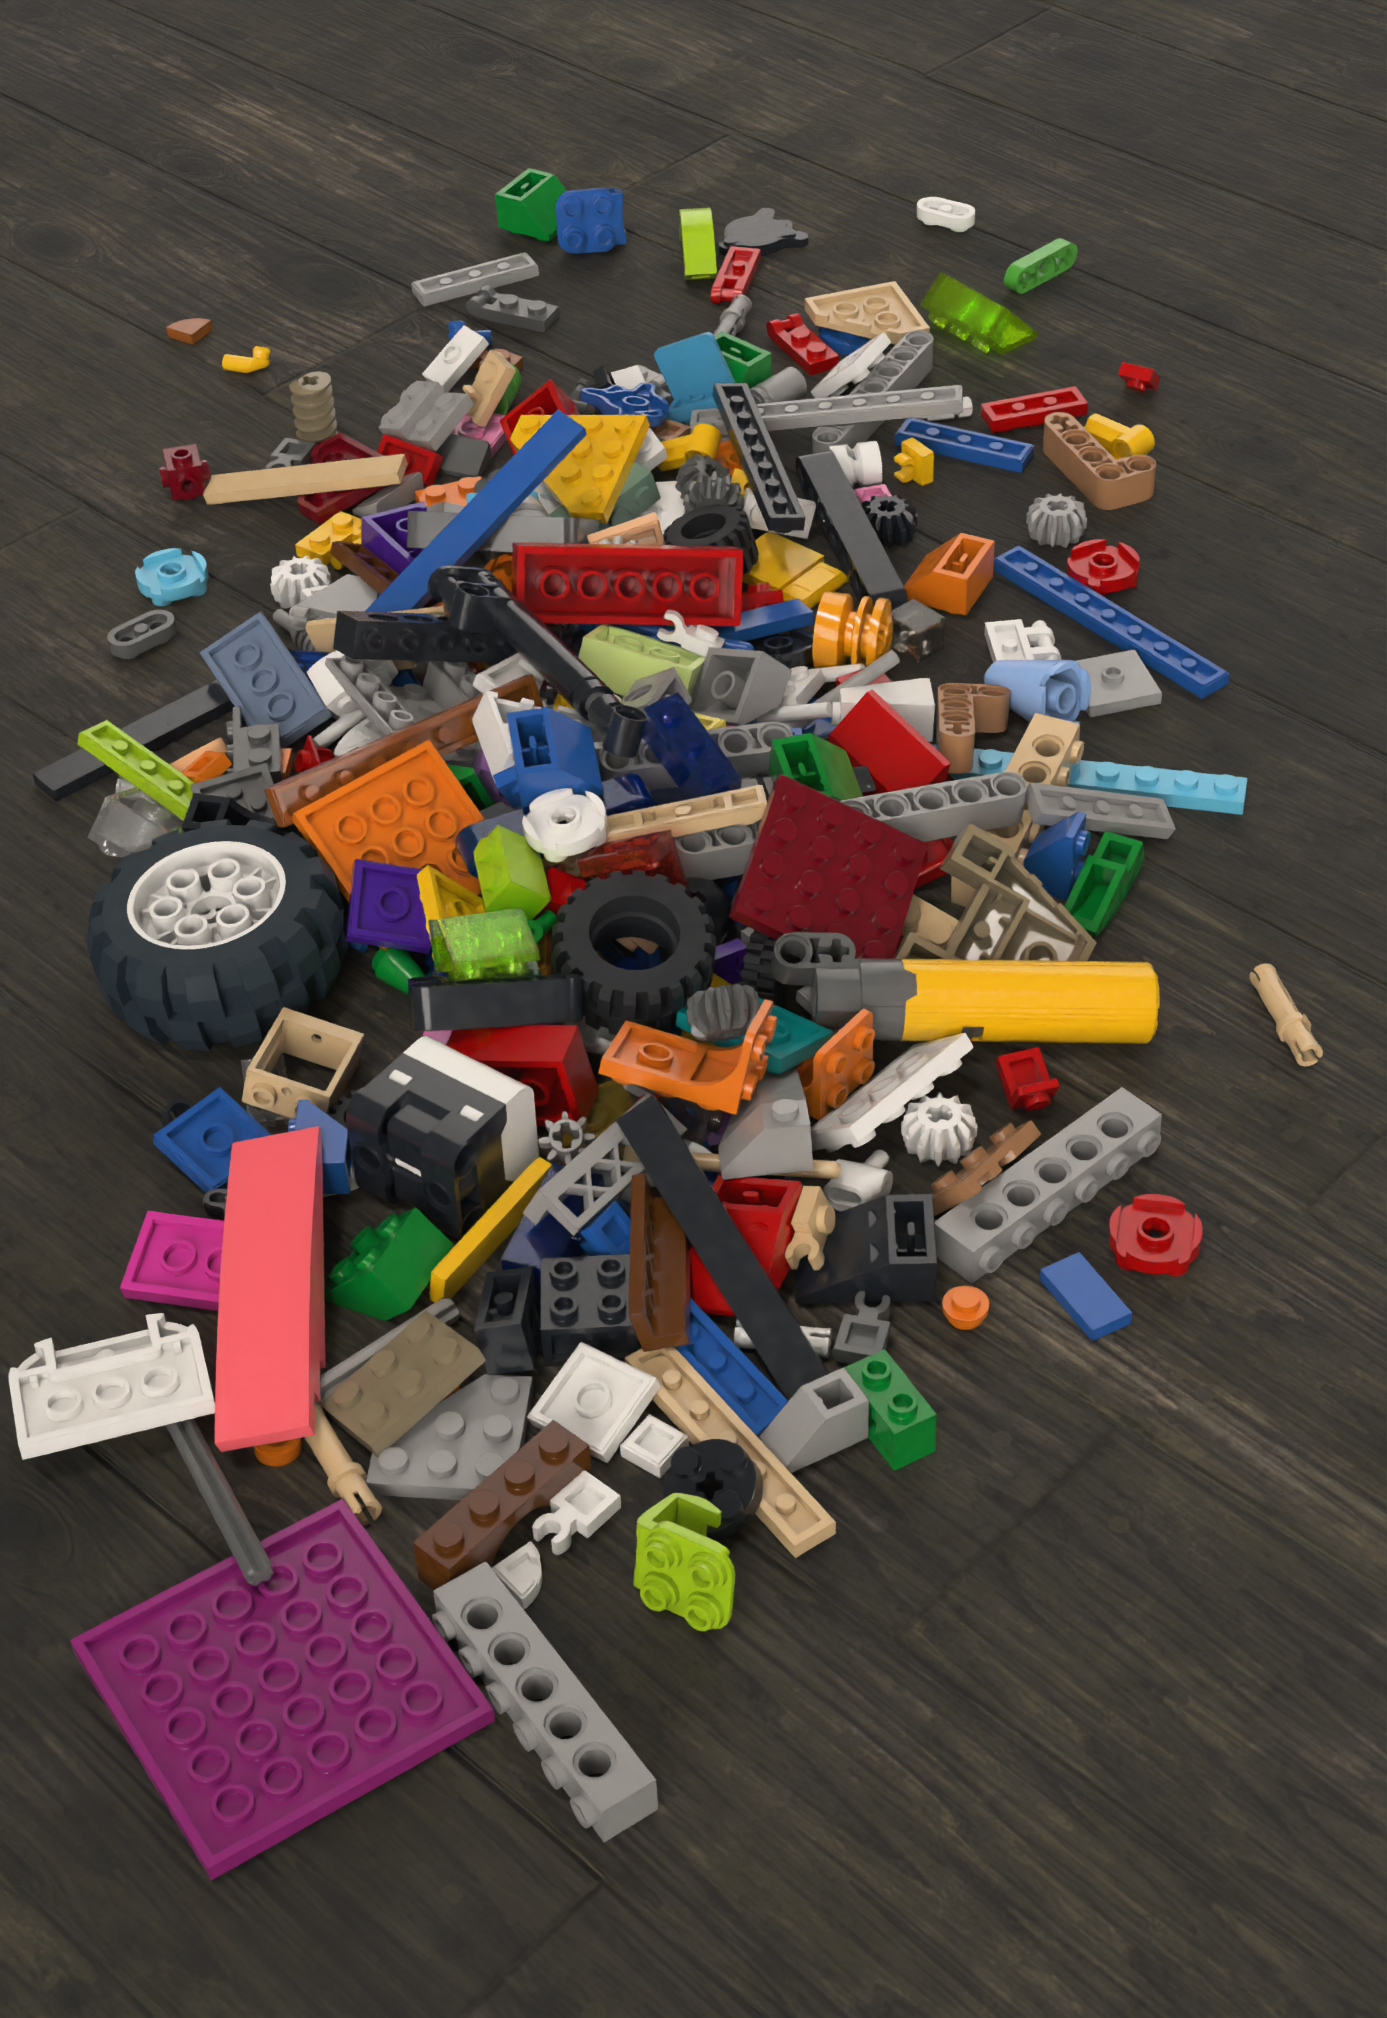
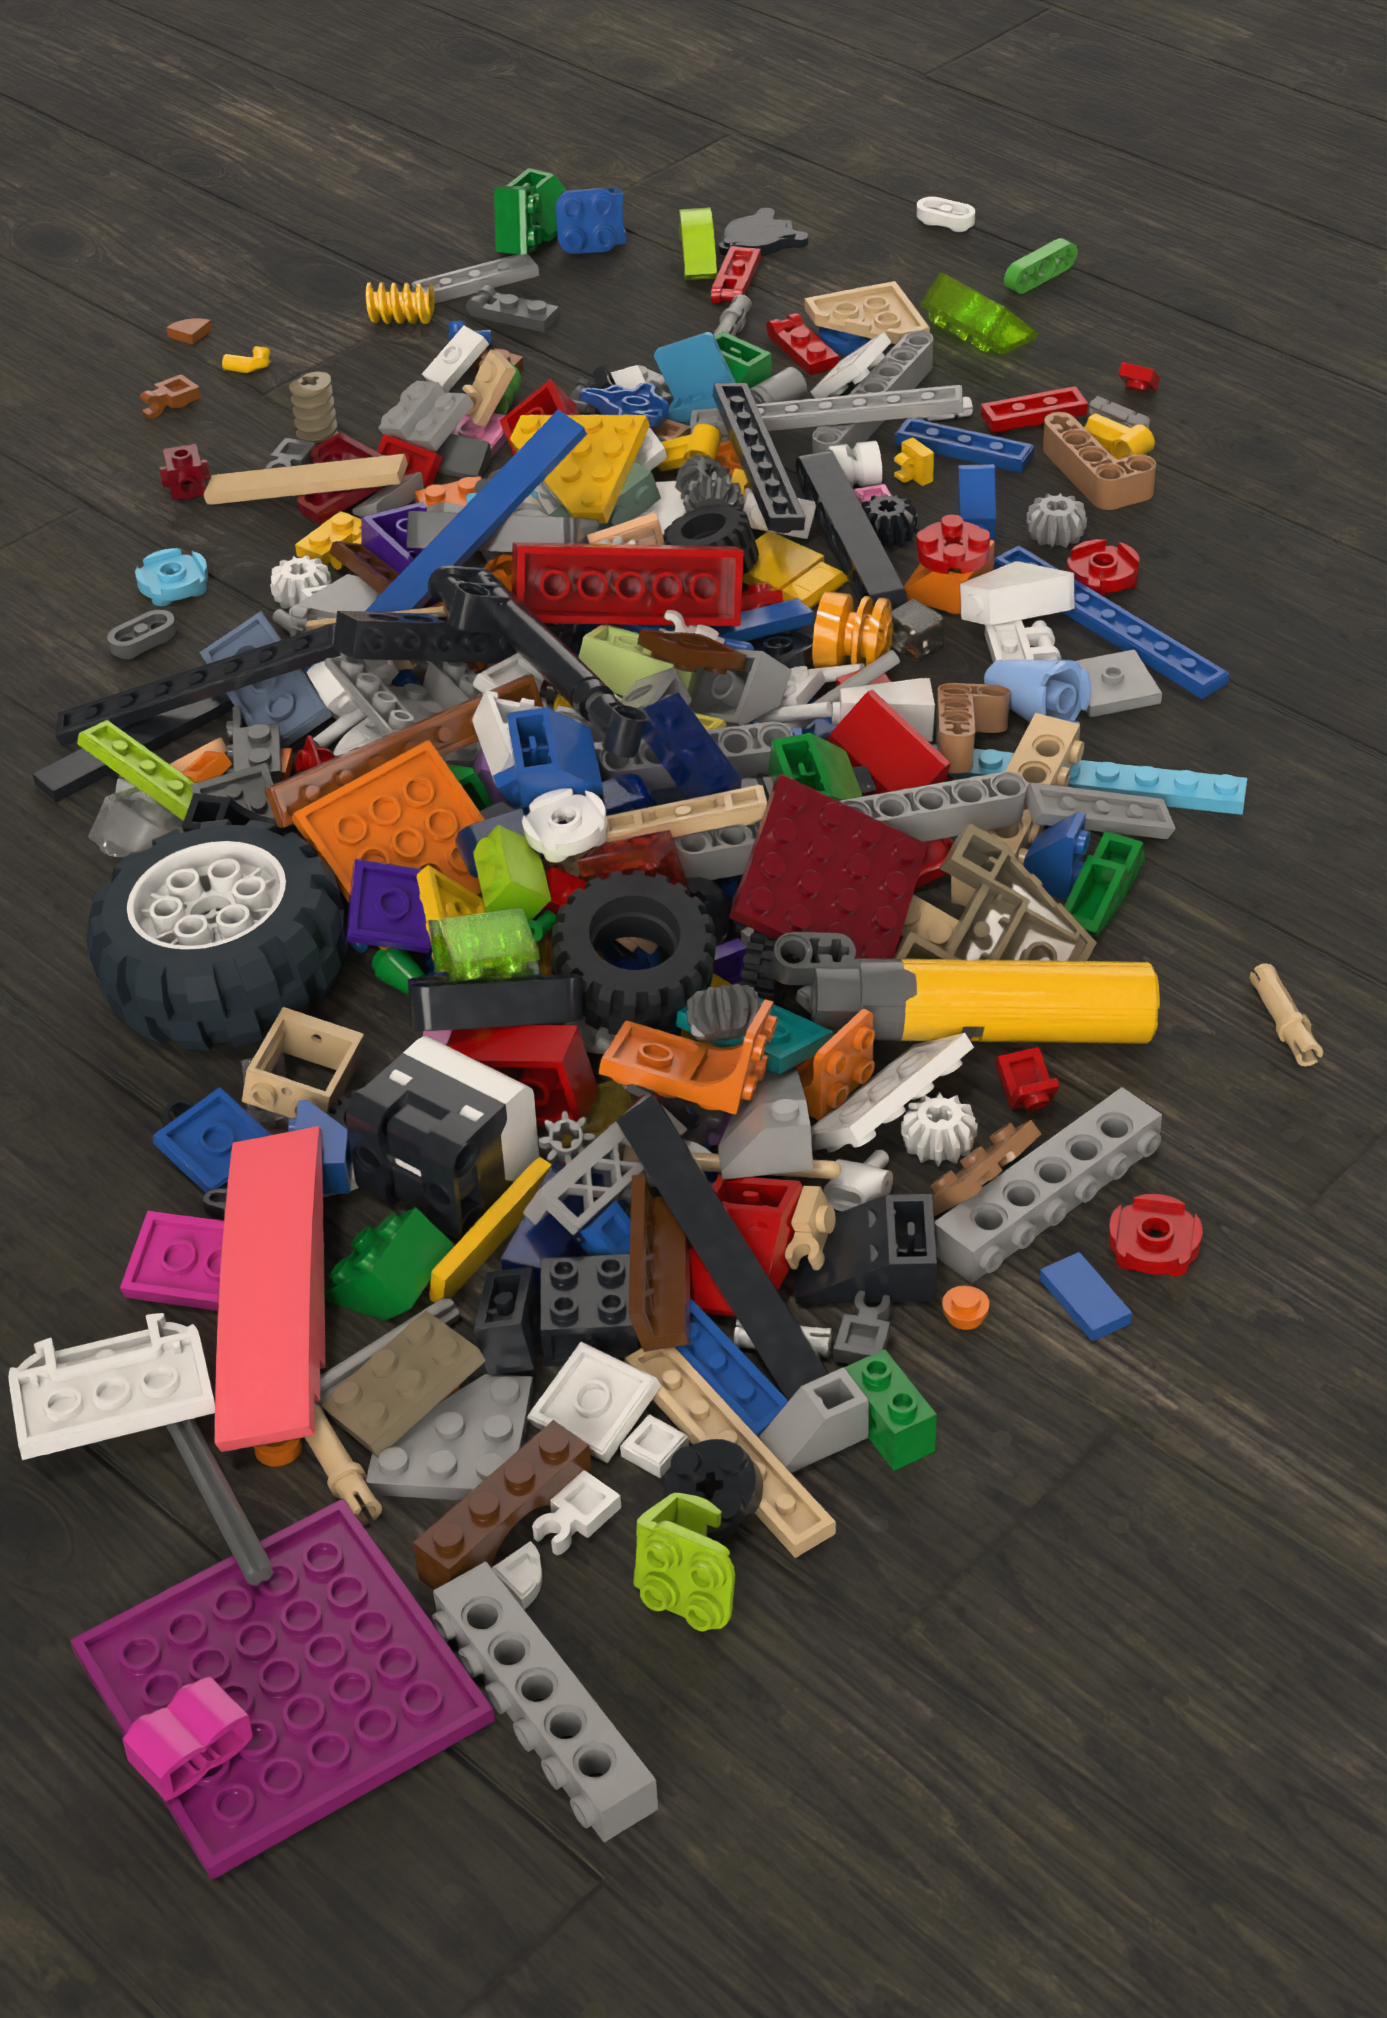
none -> black tile [55,623,341,746]
none -> dark pink brick [123,1677,253,1801]
none -> dark orange plate [140,374,201,419]
none -> yellow piece [366,282,435,325]
none -> green slope [494,186,542,255]
none -> reddish brown plate [637,629,746,674]
none -> red plate [916,514,990,574]
none -> blue slope [957,464,996,548]
none -> white slope [960,561,1074,626]
none -> light grey axle [1089,396,1150,429]

